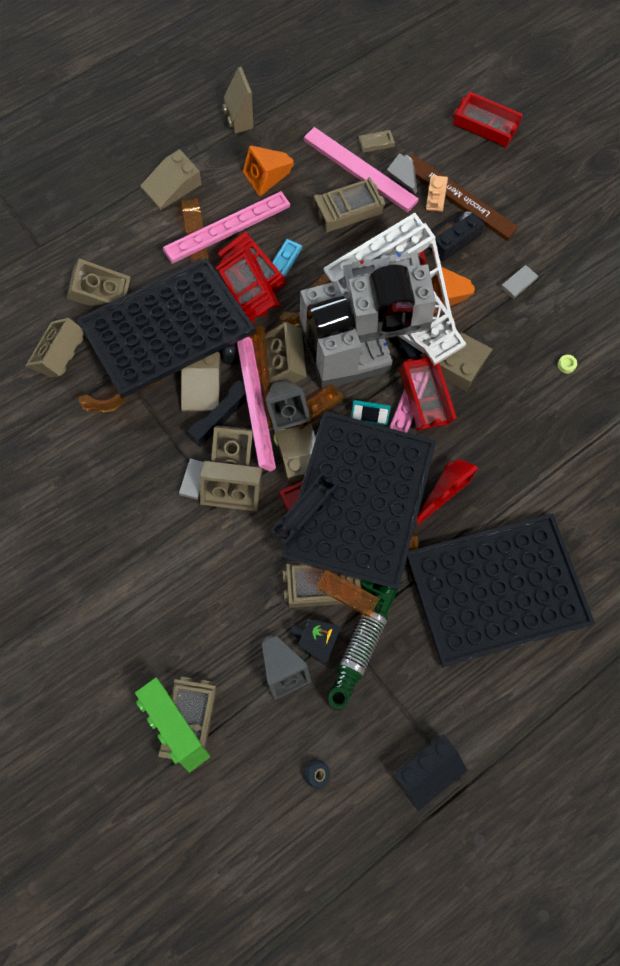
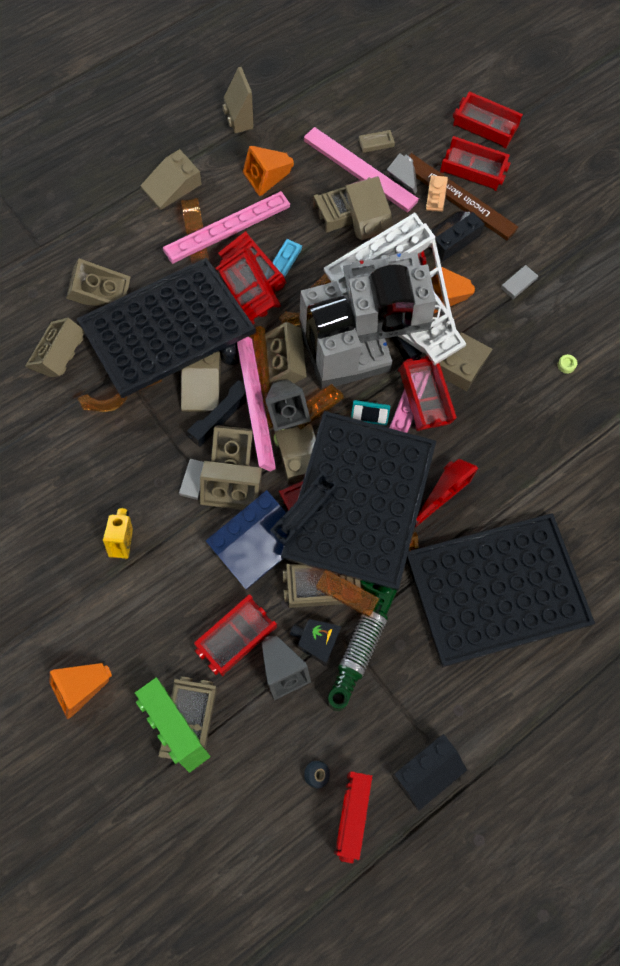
none -> orange slope [49,663,112,719]
none -> yellow torso [103,508,133,559]
none -> door [194,594,277,677]
none -> dark blue slope [206,490,288,590]
none -> red door [335,772,372,863]
none -> dark tan slope [345,176,394,240]
none -> red door [440,136,510,191]

